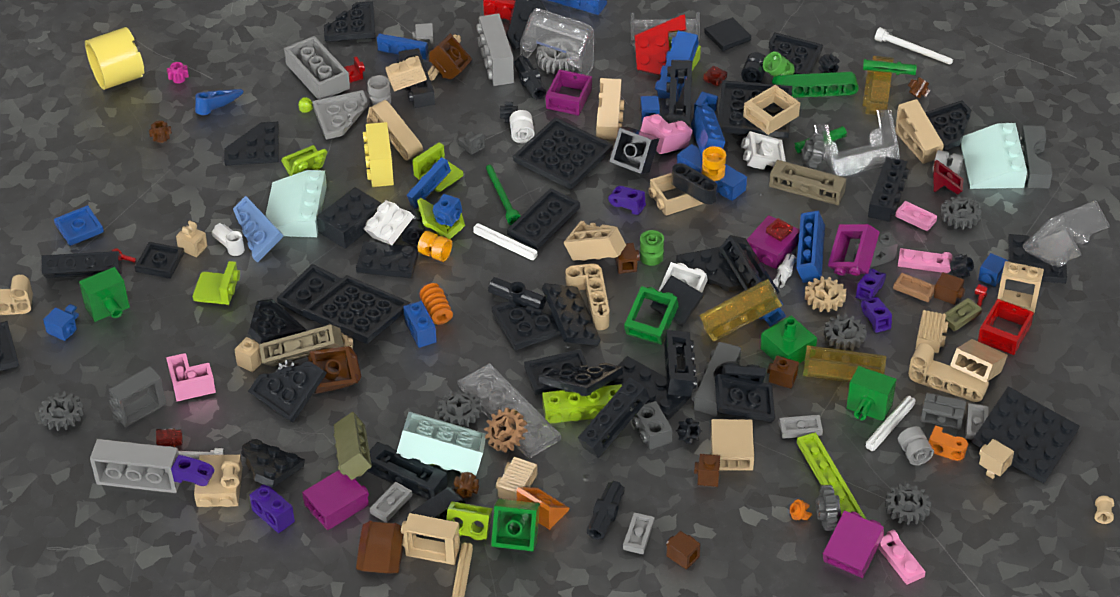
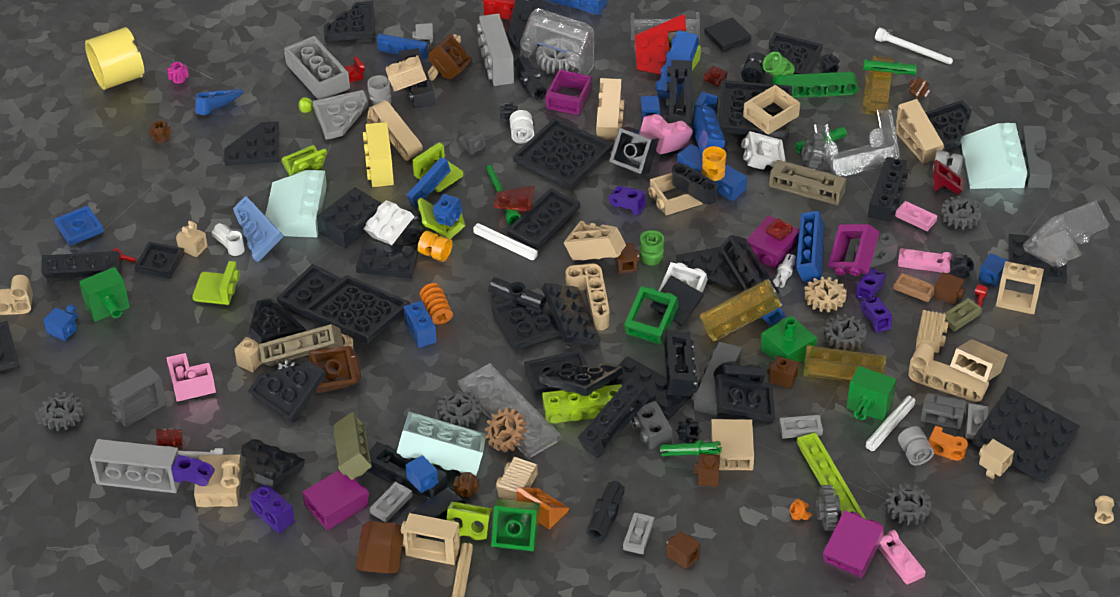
red window [978,299,1034,355] -> none
none -> blue brick [406,455,438,493]
none -> clear red wing [494,186,535,211]
none -> green pin [660,440,722,457]

